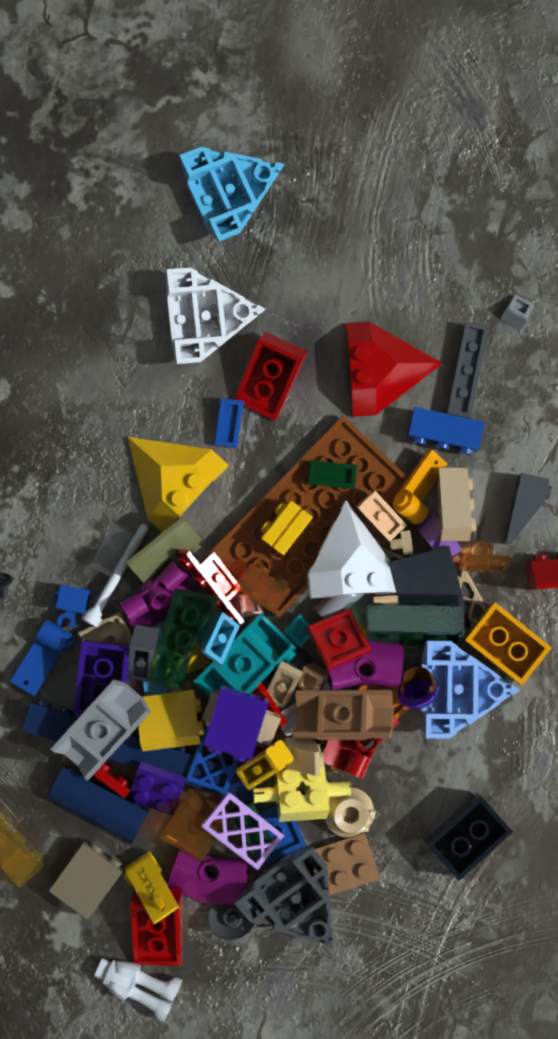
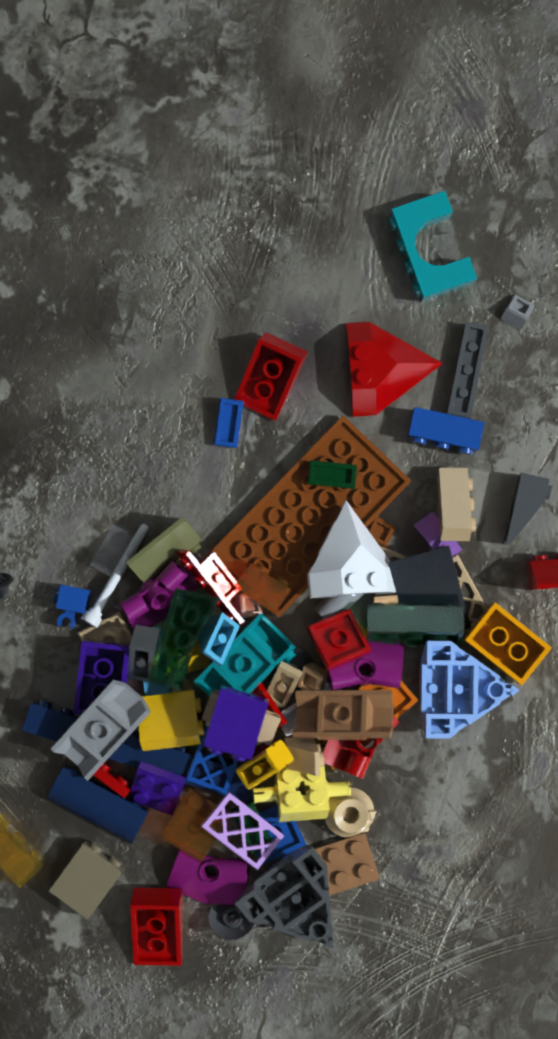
blue door [10,620,74,697] -> none
white piece [94,958,182,1023] -> none
yellow door [123,851,179,924] -> none
yellow wedge [128,437,229,533] -> none
white wedge [166,268,266,365] -> none
medium azure wedge [179,147,285,242] -> none
yellow brick [260,500,313,556] -> none
teal plate [283,614,310,647] -> none
light nougat plate [356,490,407,542] -> none
tan tile [390,530,414,556] -> none
light orange door [393,448,448,525] -> none
dark purple piece [398,666,439,709] -> none
black brick [424,793,513,881] -> none
clear orange tile [458,540,510,572] -> none
none -> teal arch [388,190,477,302]

